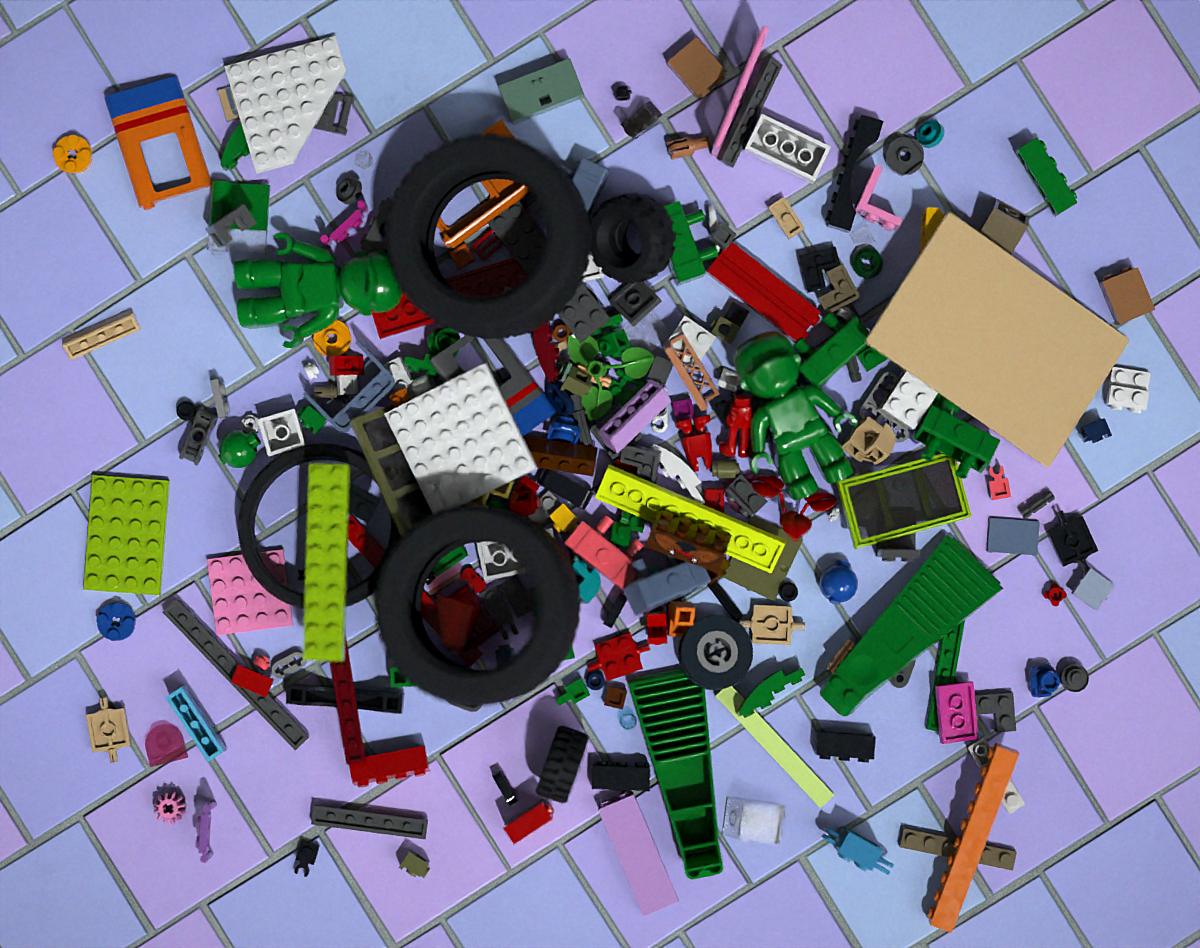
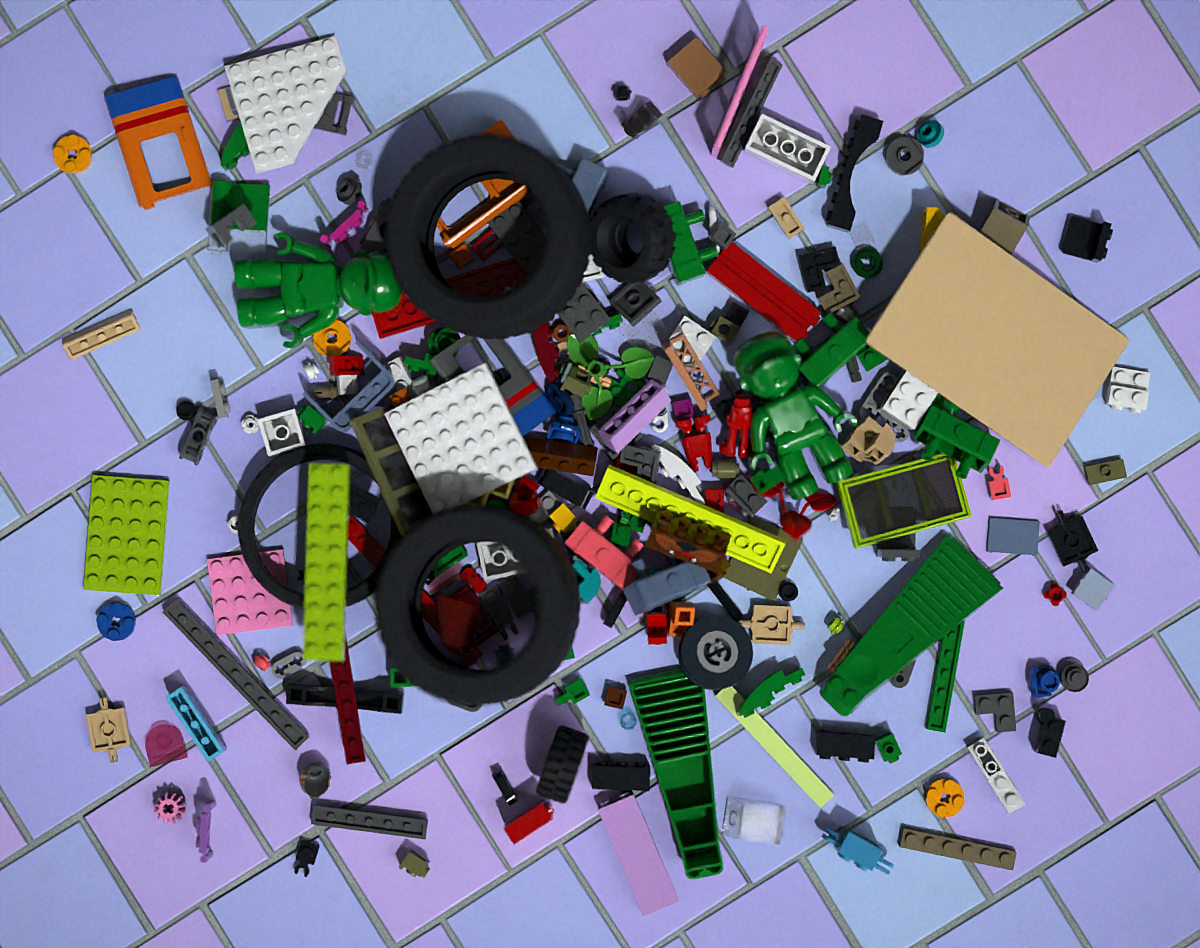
green brick [218,430,261,468] -> none
red tile [231,664,274,697] -> none
red brick [349,746,430,788] -> none
sand green brick [499,58,584,125] -> none
dark blue plate [586,671,605,690] -> none
red plate [587,633,651,682] -> none
green brick [597,329,631,359] -> none
nougat arm [666,135,711,160] -> none
white plate [717,368,741,392] -> none
blue brick [819,560,858,605] -> none
bright pink bracket [855,165,903,231] -> none
orange brick [927,742,1019,933] -> none
dark pink plate [935,681,979,744] -> none
green brick [1015,138,1078,217] -> none
dark grey axle [1020,491,1055,519] -> none
dark blue brick [1080,418,1112,443] -> none
medium nougat brick [1099,266,1156,326] -> none
none -> white plate [227,515,239,534]
none -> dark grey hair [299,761,332,800]
none -> green brick [750,466,785,495]
none -> green plate [817,166,832,188]
none -> lime plate [827,616,844,634]
none -> green brick [875,732,902,764]
none -> light orange plate [925,778,965,817]
none -> black hinge [1034,708,1066,758]
none -> black bracket [1061,217,1113,263]
none -> olive plate [1085,459,1127,485]

